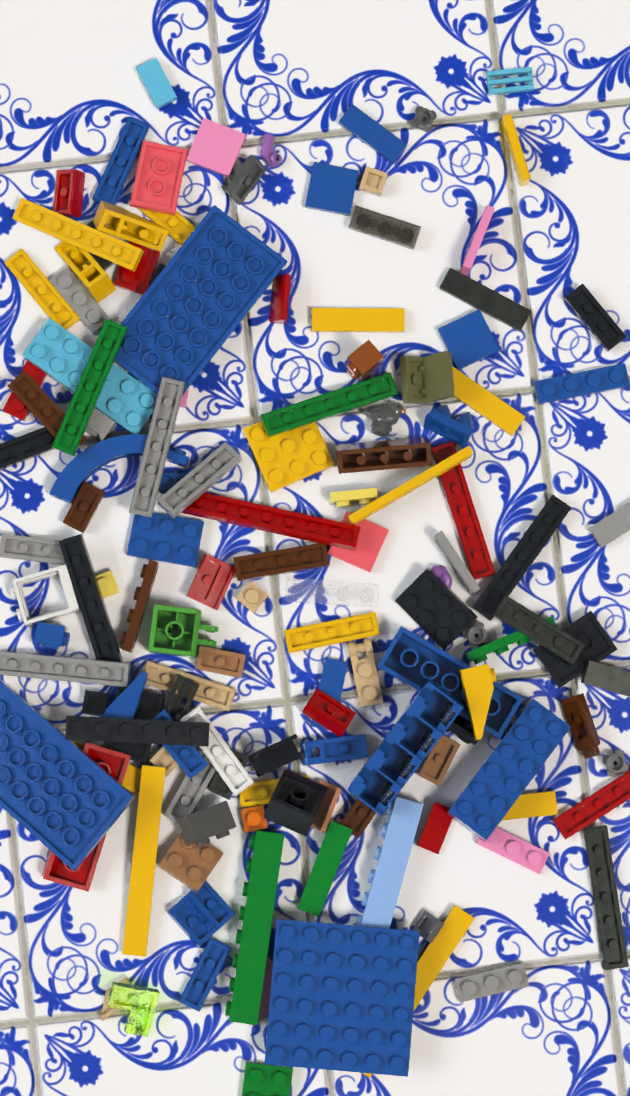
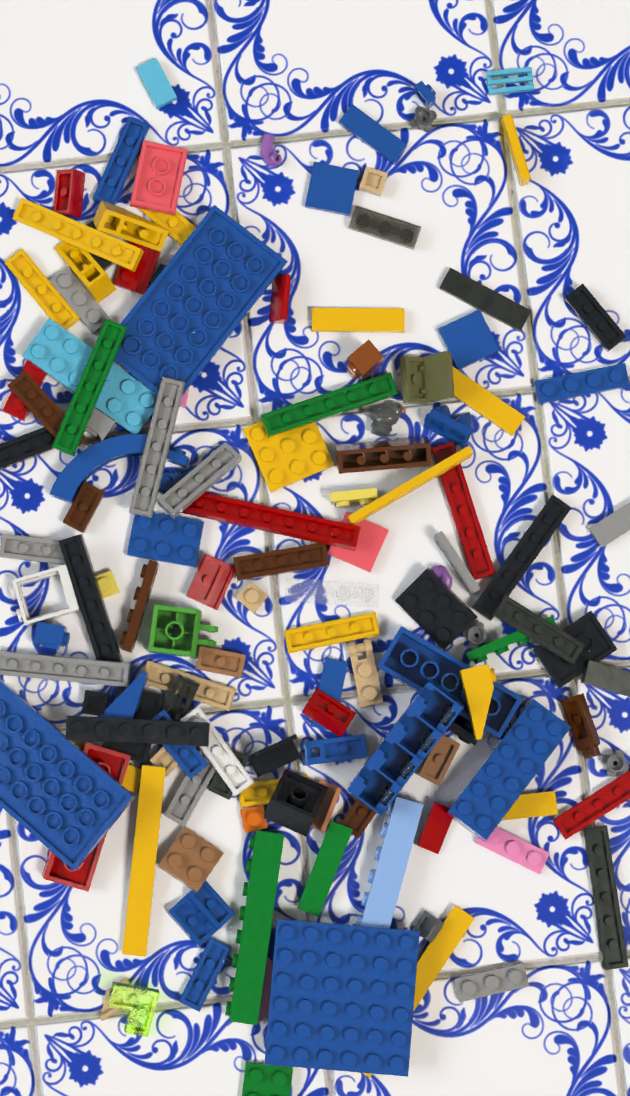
dark grey brick [177,800,237,847] -> none
bright pink tile [186,118,246,178] -> none
dark grey plate [221,154,267,205] -> none
bright pink tile [460,205,495,276] -> none
none -> blue plate [414,80,436,109]

